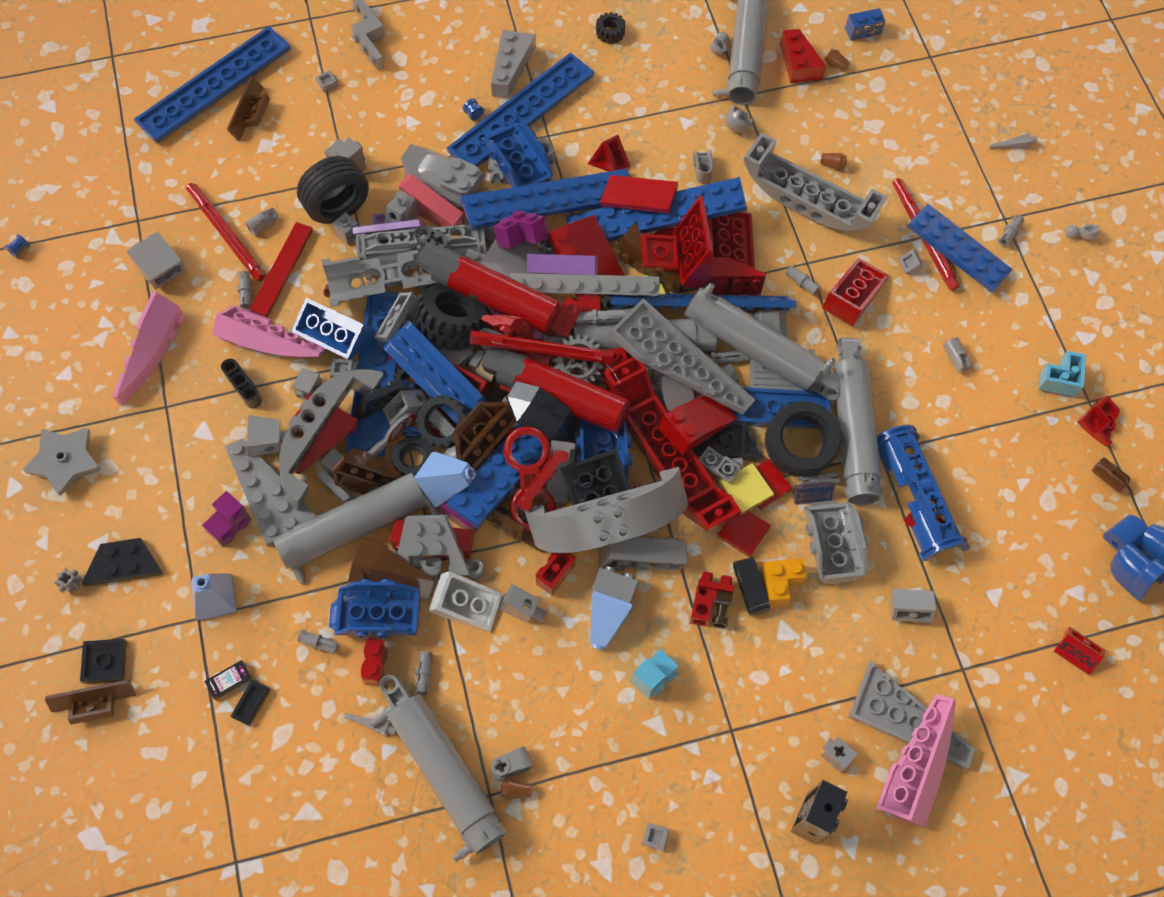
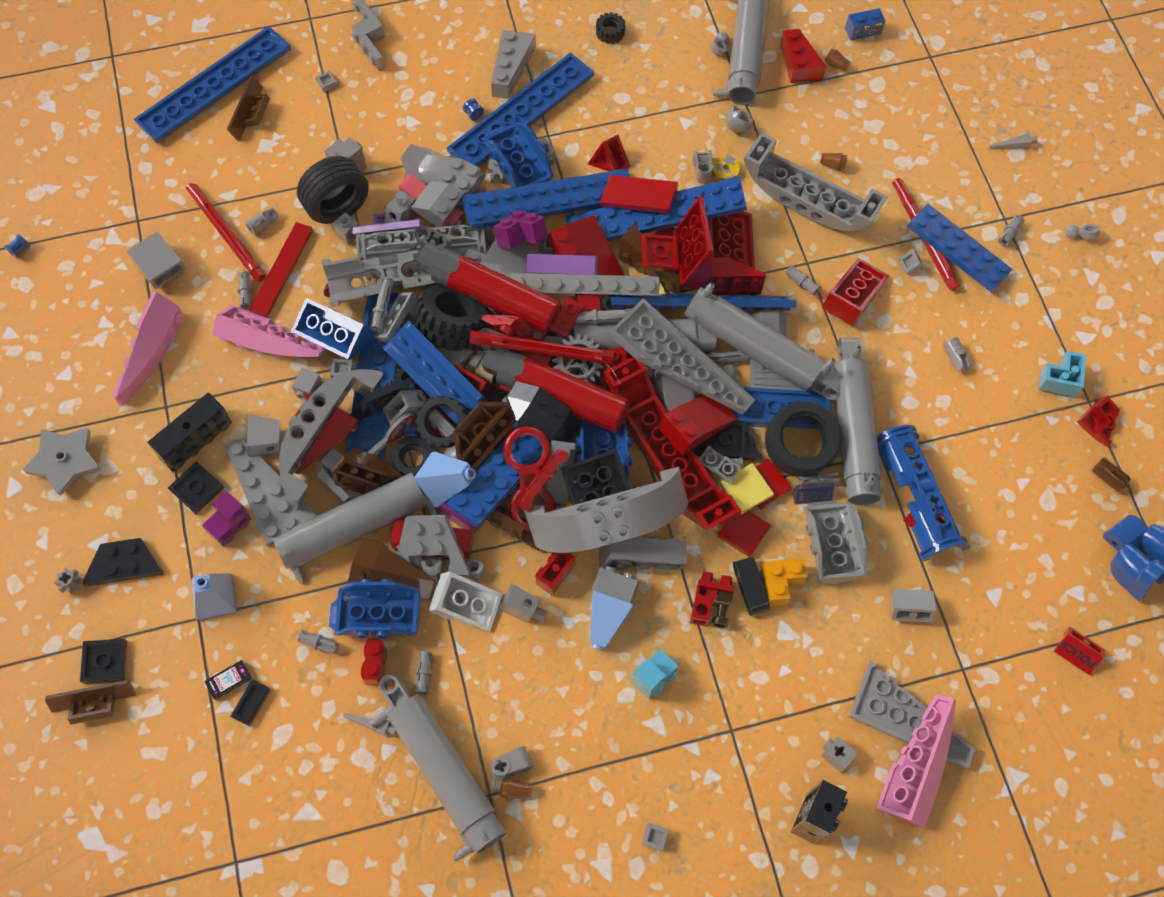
black beam [221,358,262,409] -> none
none -> black brick [147,392,232,473]
none -> black tile [168,461,225,515]
none -> light grey pin [370,277,394,332]
none -> light grey slope [411,181,463,227]
none -> yellow piece [712,156,740,181]

